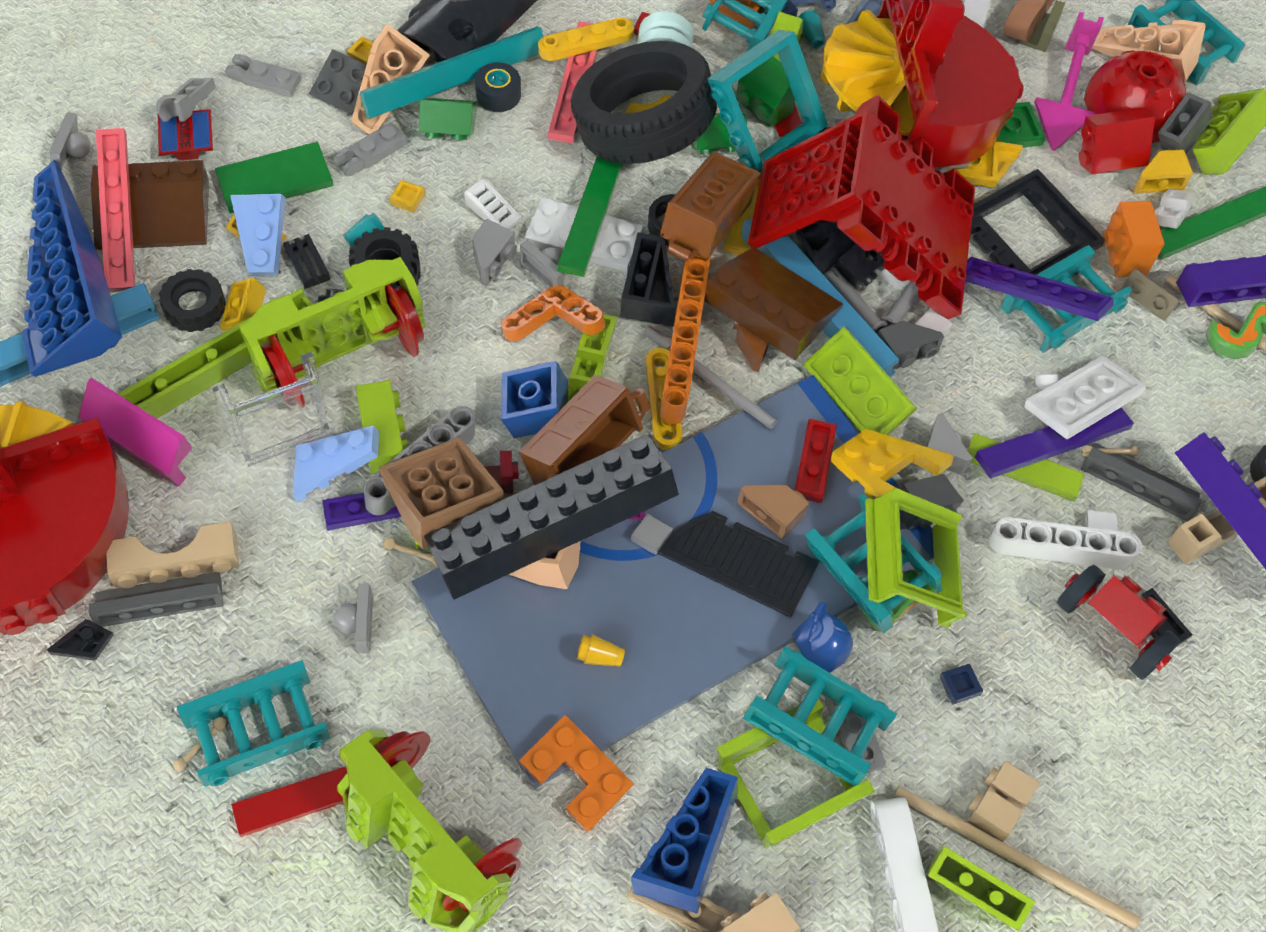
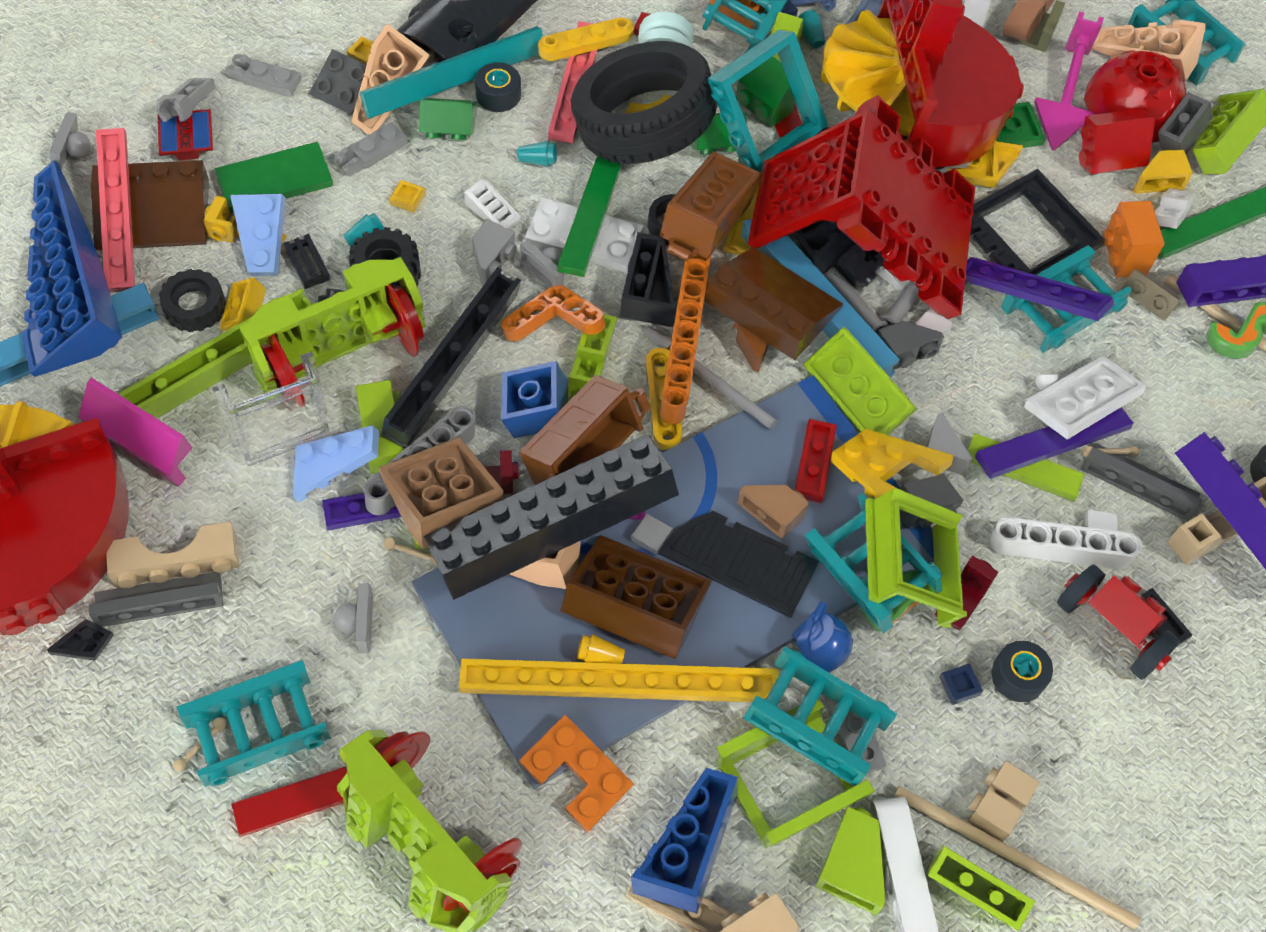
none -> yellow bracket [204,196,236,243]
none -> black tile [381,267,521,449]
none -> yellow plate [459,658,779,702]
none -> teal cone [518,140,557,167]
none -> reddish brown slope [560,535,712,659]
none -> lime slope [815,807,885,915]
none -> dark red bracket [935,555,998,631]
none -> black wheel [991,641,1053,702]

